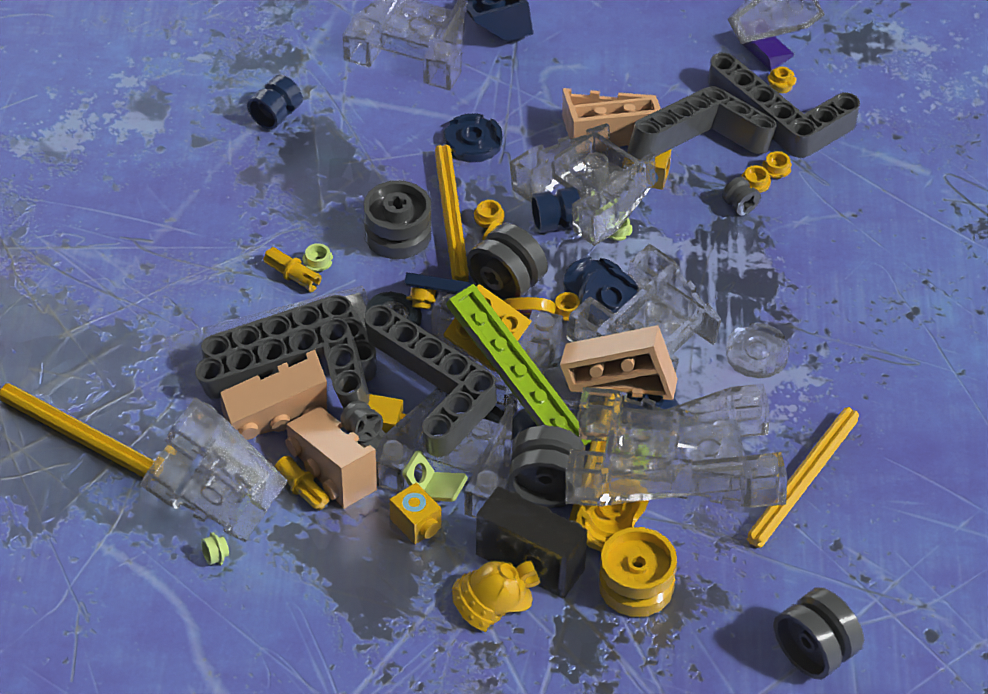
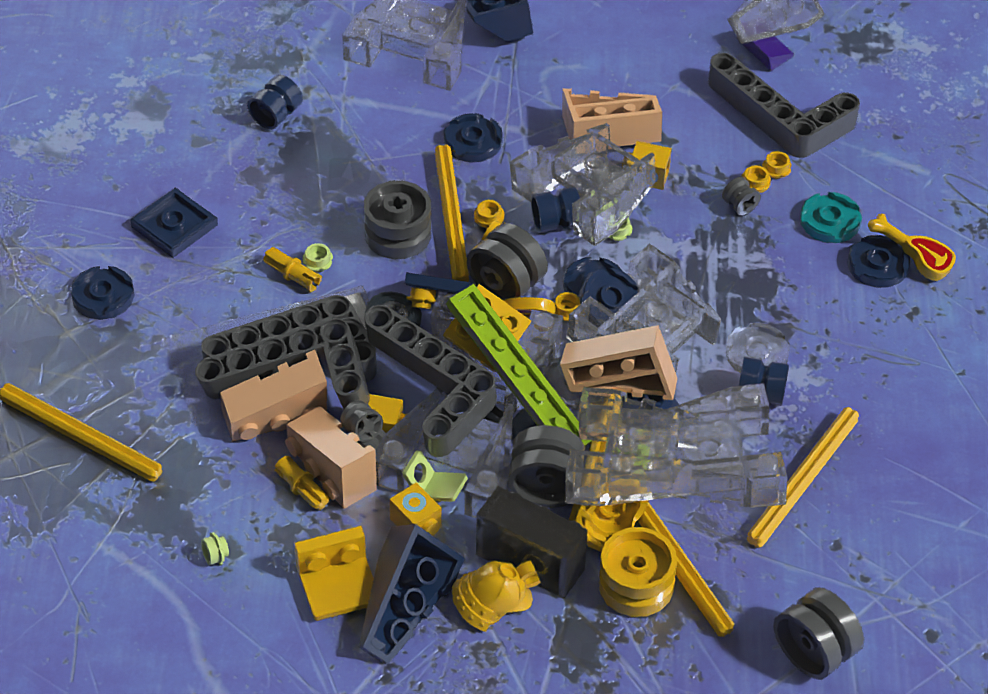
clear wedge [140,397,288,542] -> none
dark grey beam [627,87,776,160] -> none
yellow plate [767,67,796,93] -> none
none -> dark blue tile [71,266,135,320]
none -> dark blue tile [130,187,218,258]
none -> yellow bracket [294,526,374,621]
none -> dark blue wedge [359,524,465,664]
none -> yellow axle [638,502,734,637]
none -> dark blue wheel [737,357,789,406]
none -> teal tile [800,192,862,243]
none -> dark blue tile [847,235,911,288]
none -> yellow piece [868,213,956,281]

